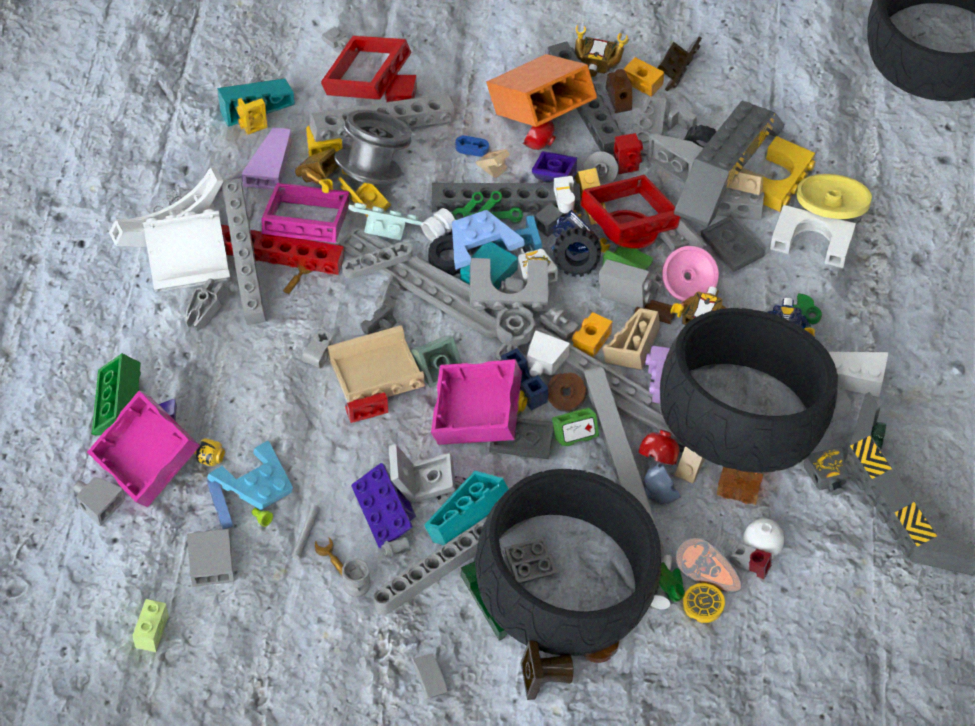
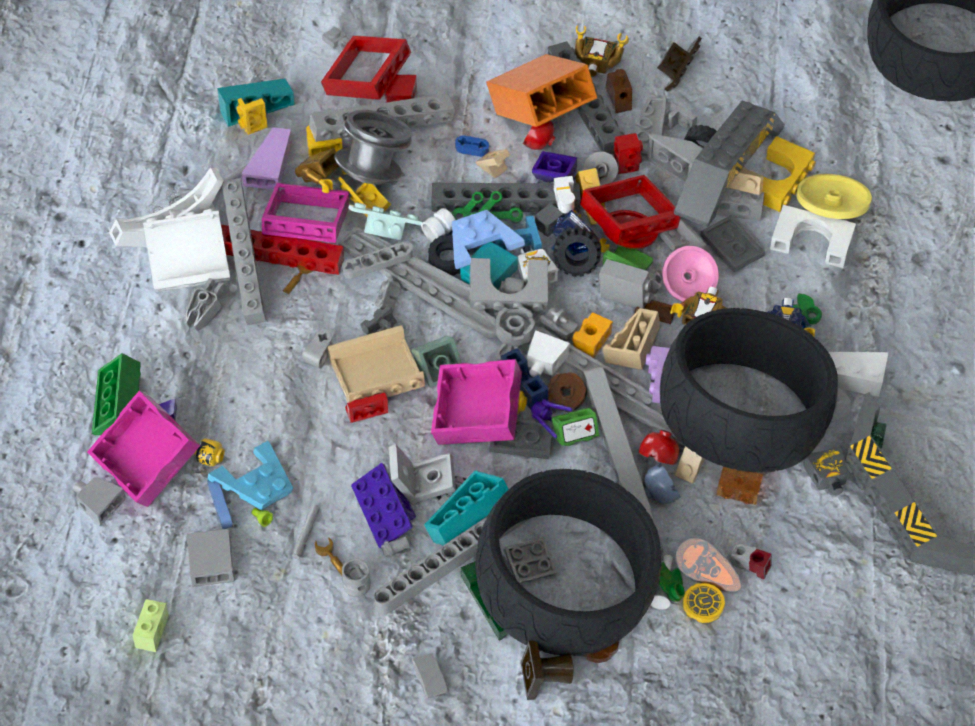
light orange brick [623,57,664,97] -> none
white cylinder [743,518,785,559] -> none
none -> dark purple plant [531,399,572,438]

